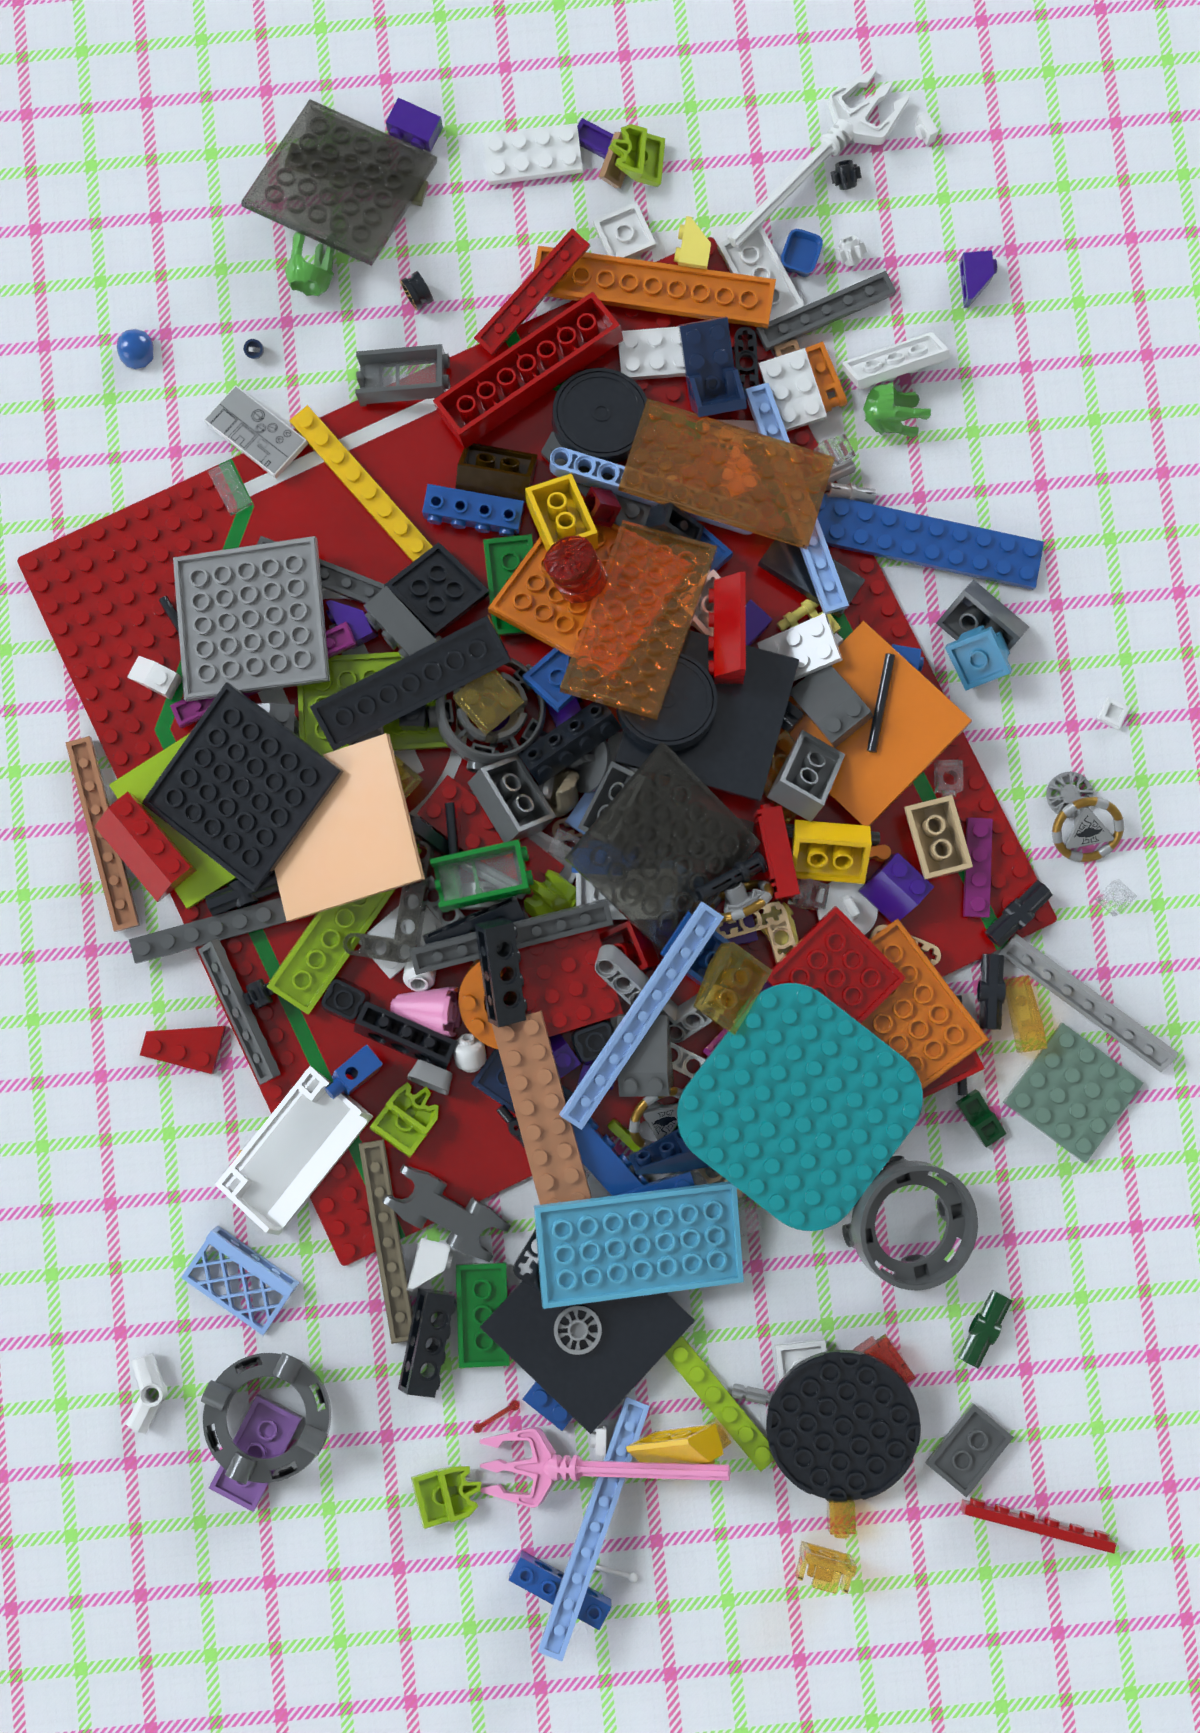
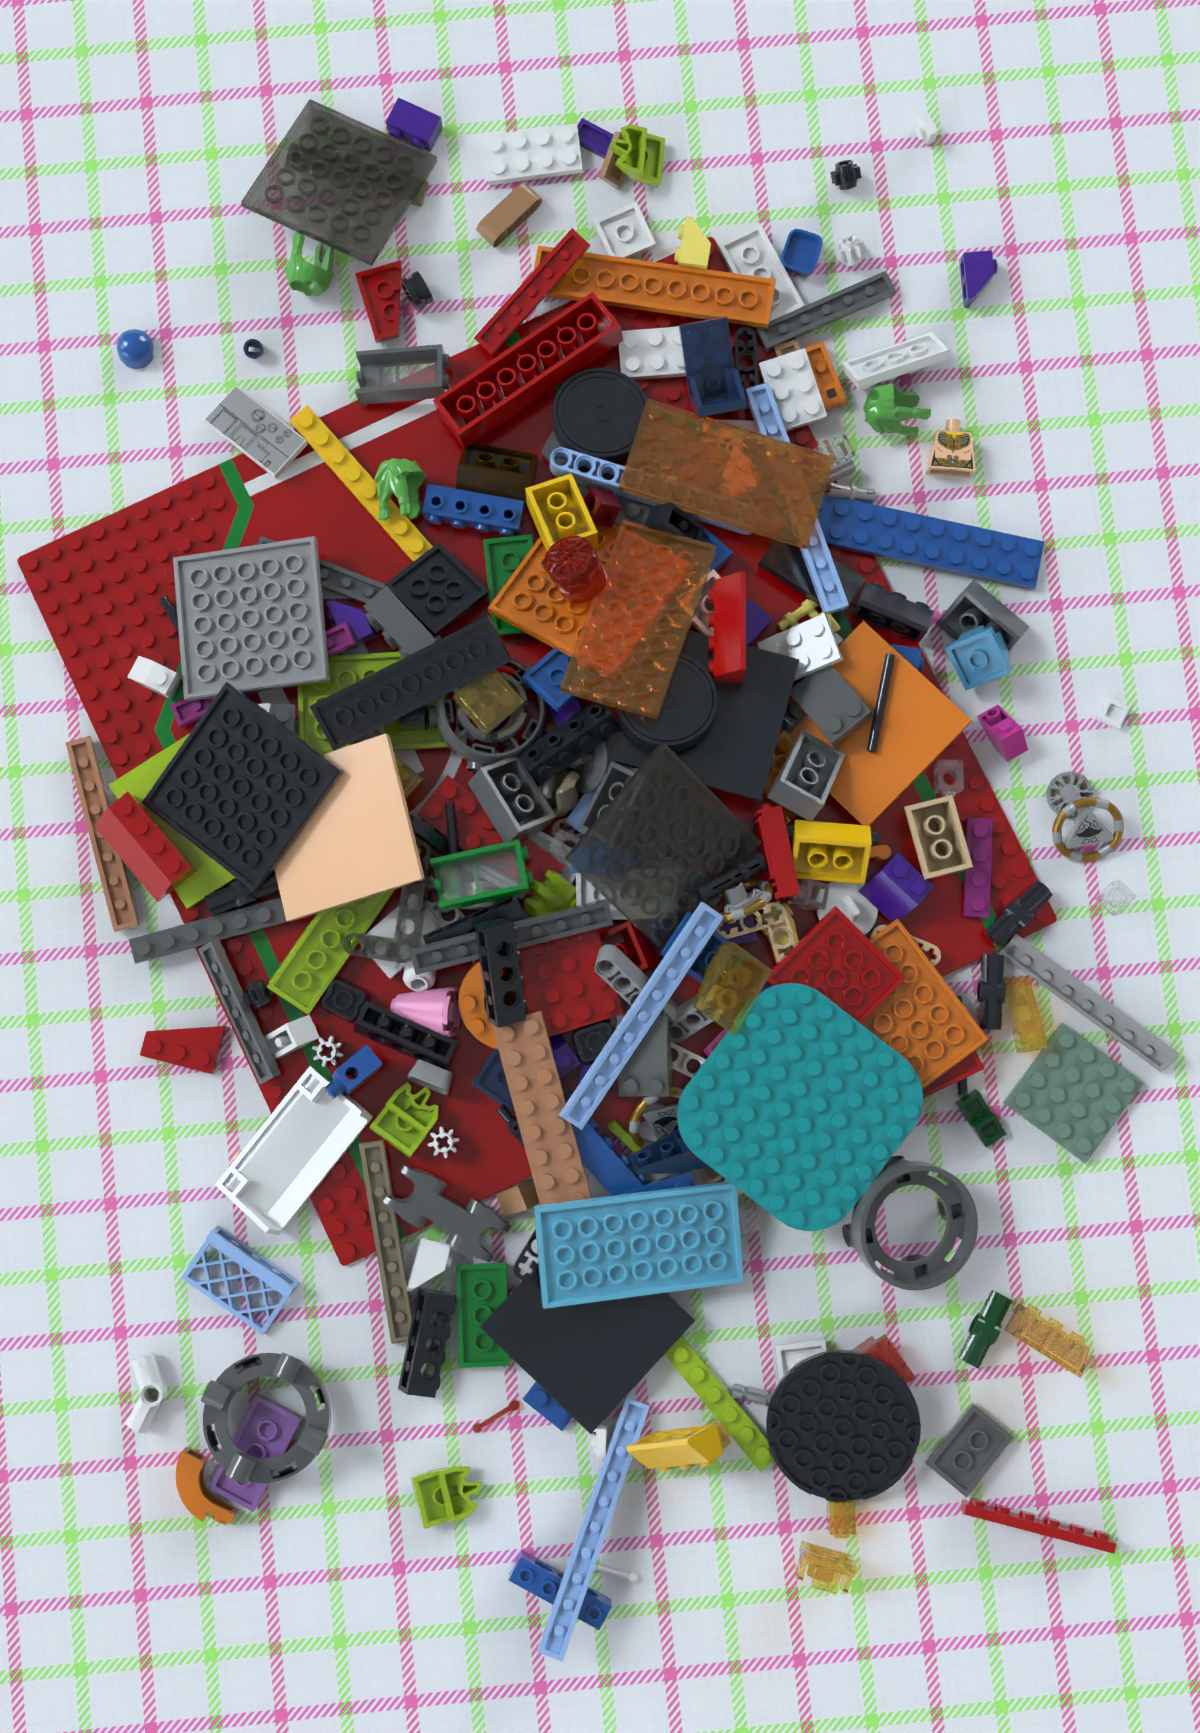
clear plate [208,461,252,516] -> none
white head [453,1034,487,1073] -> none
bright pink piece [479,1427,731,1508] -> none
light grey wheel [554,1305,602,1355] -> none
white piece [728,68,910,247] -> none
none -> orange arch [176,1447,239,1524]
none -> white slope [265,1015,320,1060]
none -> white gear [312,1036,344,1067]
none -> red wing [355,260,402,343]
none -> bright green piece [374,458,427,521]
none -> white gear [428,1126,460,1158]
none -> medium nougat beam [476,182,542,247]
none -> medium nougat slope [496,1178,540,1217]
none -> black slope [852,582,934,643]
none -> torso [925,419,975,478]
none -> dark pink slope [977,705,1028,762]
none -> clear yellow slope [1004,1304,1090,1378]

